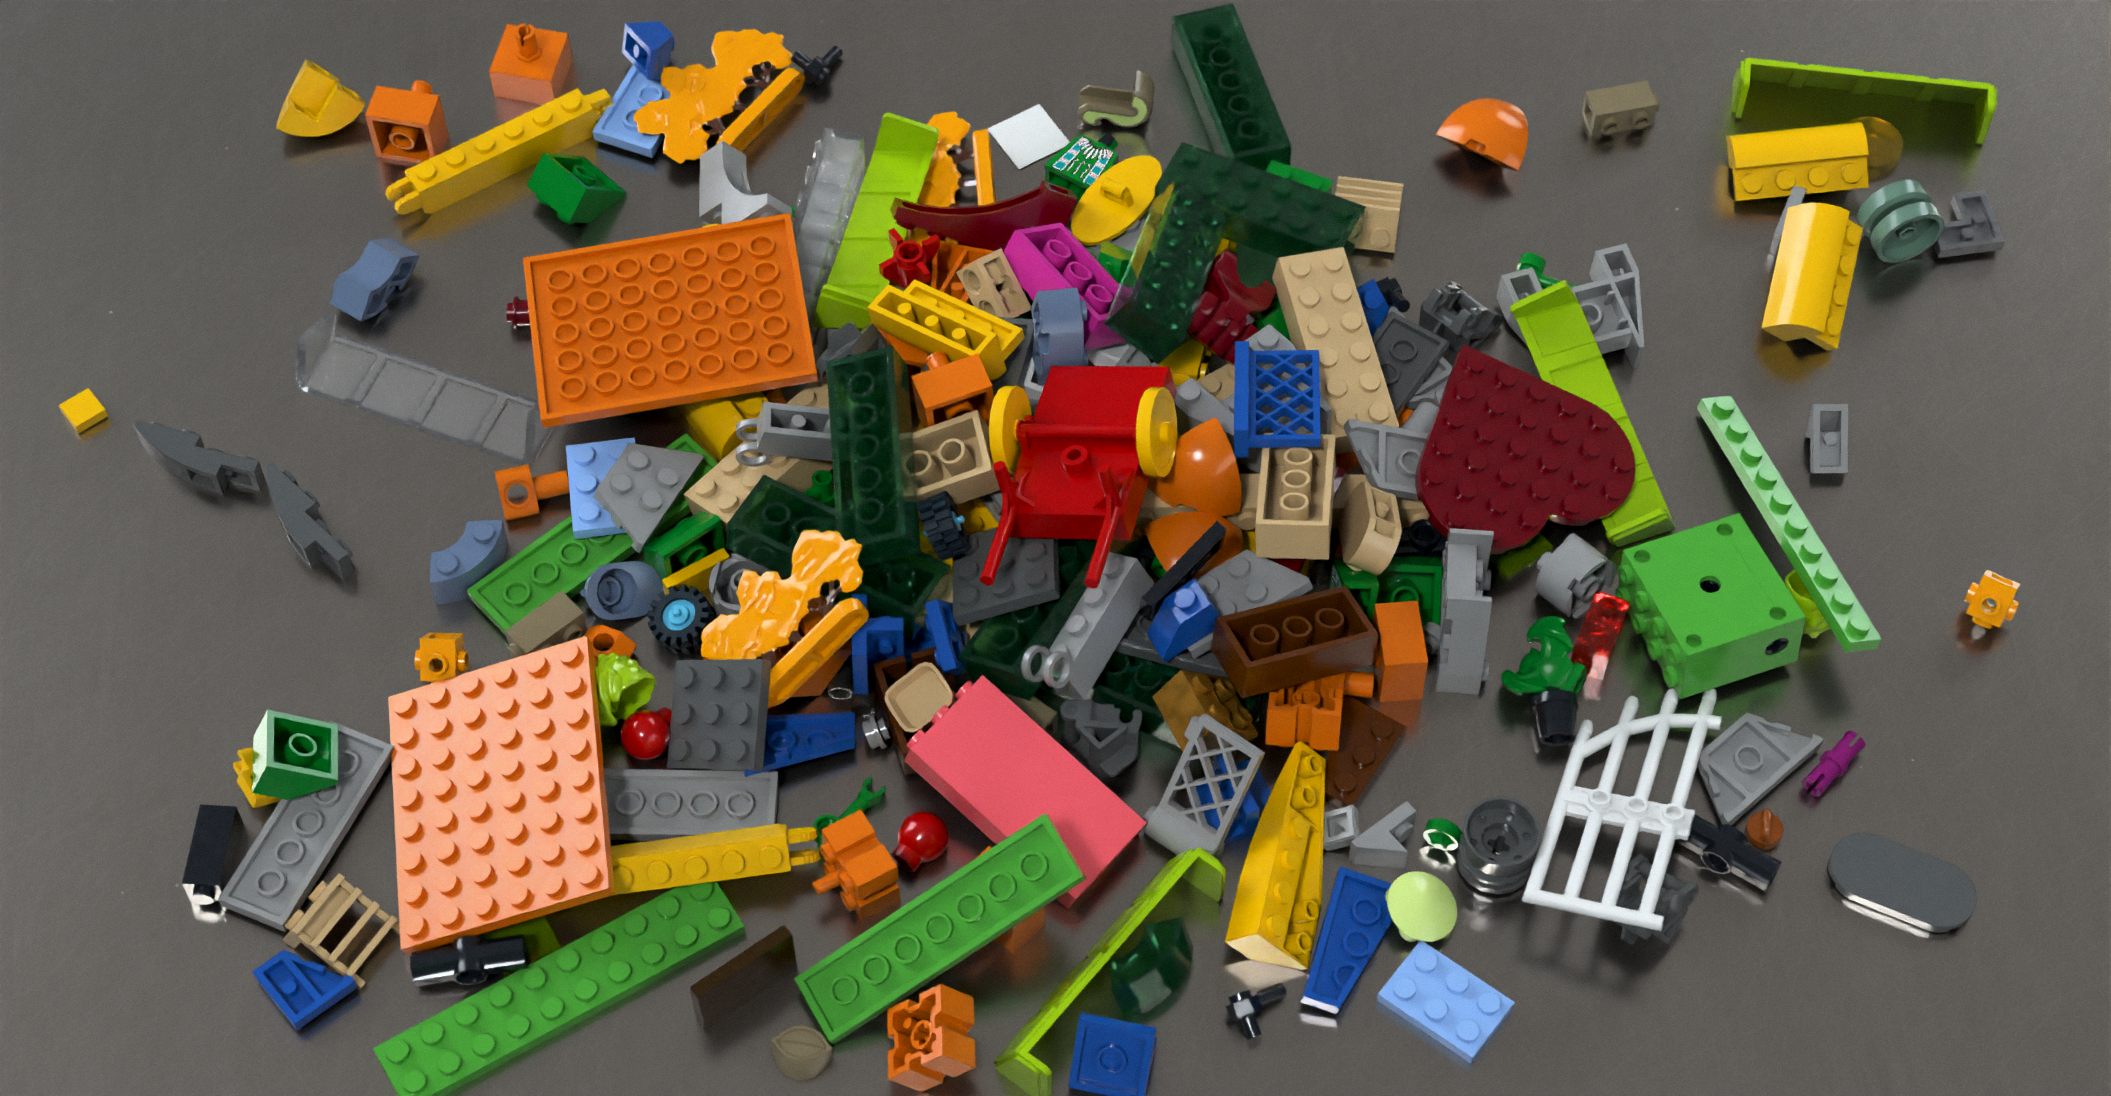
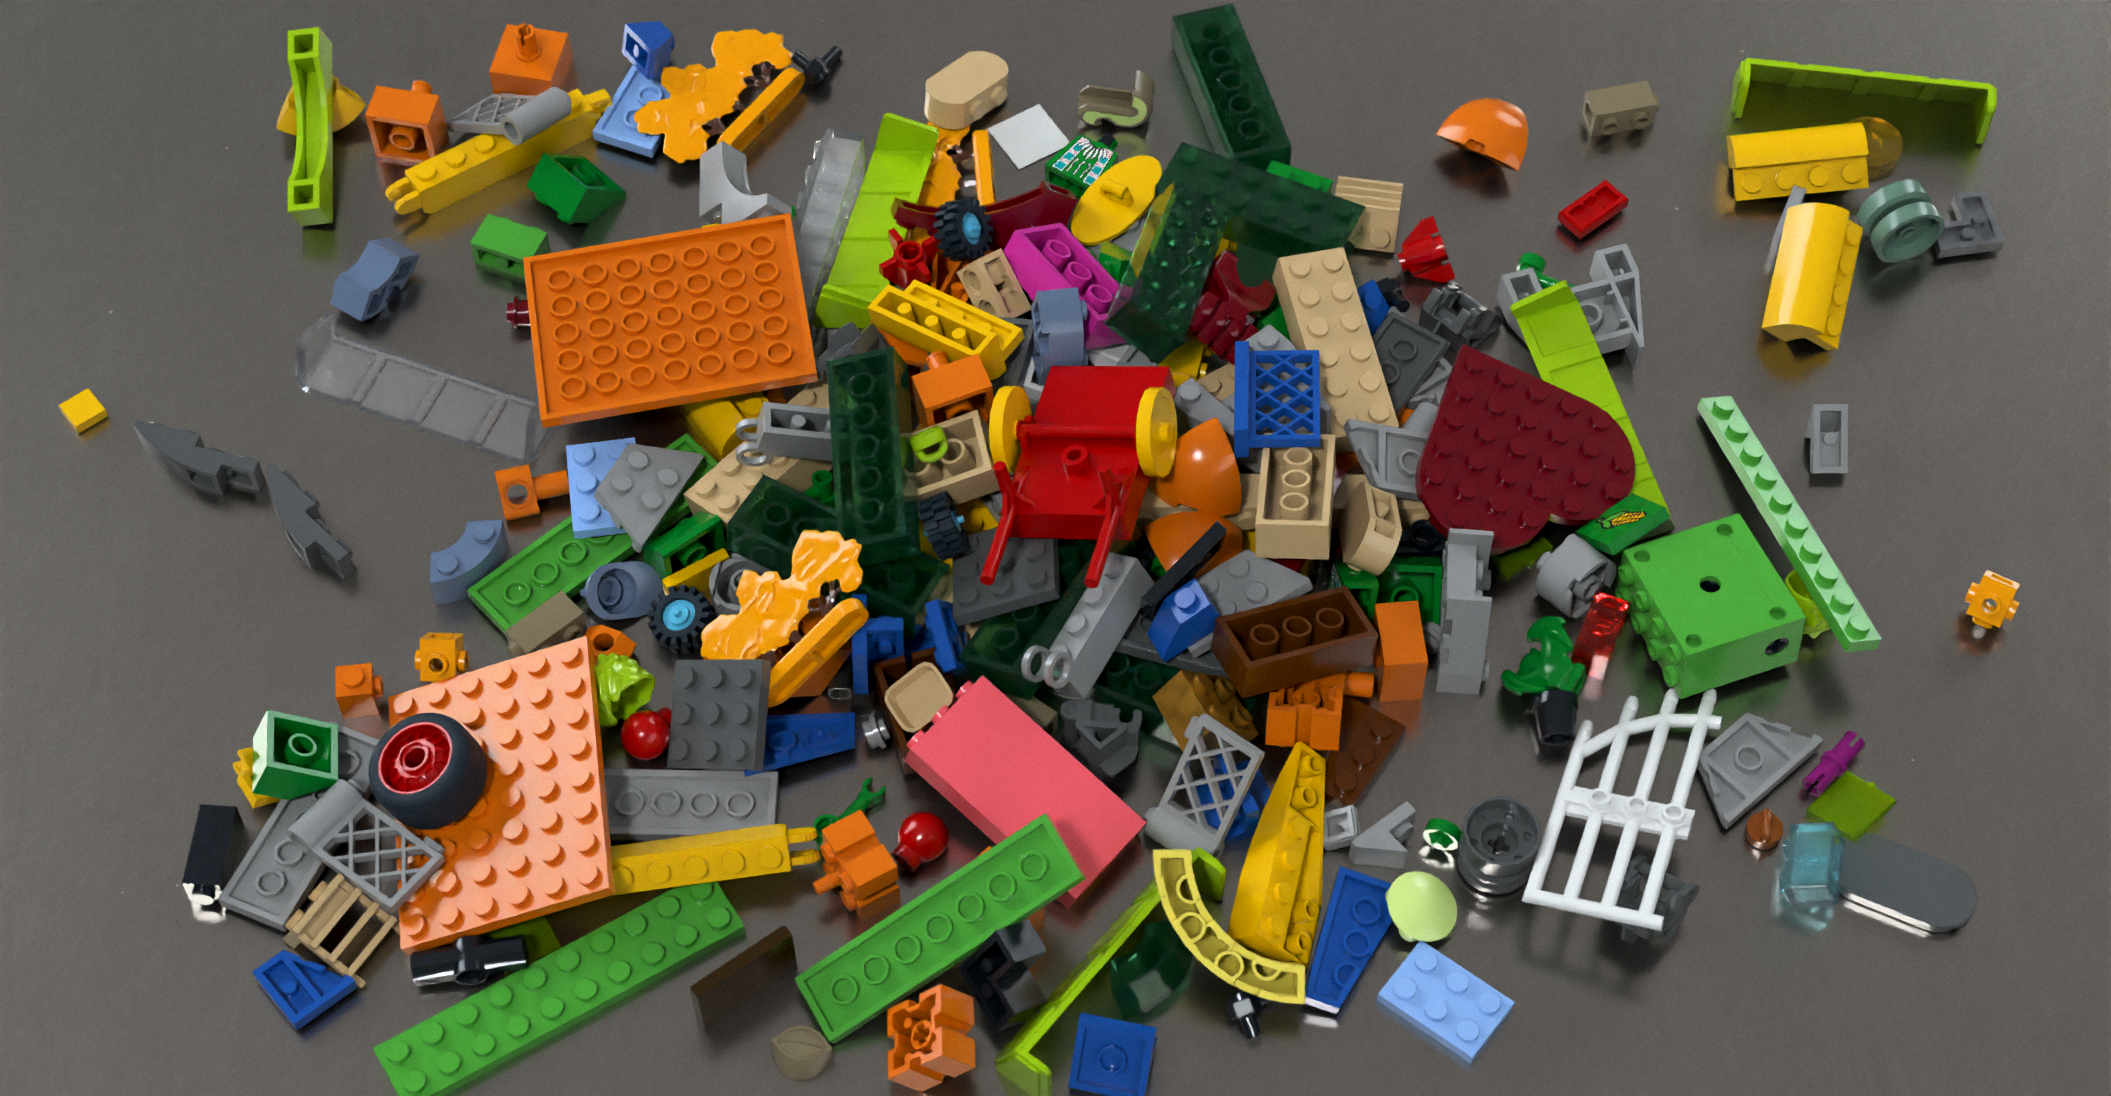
black piece [1675,814,1782,891] -> none
none -> light grey piece [286,779,445,913]
none -> lime arch [288,27,333,226]
none -> orange brick [335,663,384,719]
none -> black wheel [368,713,487,830]
none -> light grey piece [446,86,572,146]
none -> bright green brick [470,214,551,279]
none -> lime tile [908,425,948,463]
none -> tan brick [924,51,1008,130]
none -> black wheel [933,198,993,262]
none -> black brick [958,919,1047,1032]
none -> light yellow brick [1152,849,1305,1004]
none -> red brick [1397,216,1456,283]
none -> red plate [1557,180,1629,239]
none -> green tile [1576,493,1670,555]
none -> clear light blue brick [1779,822,1845,907]
none -> clear neon green piece [1806,771,1896,843]

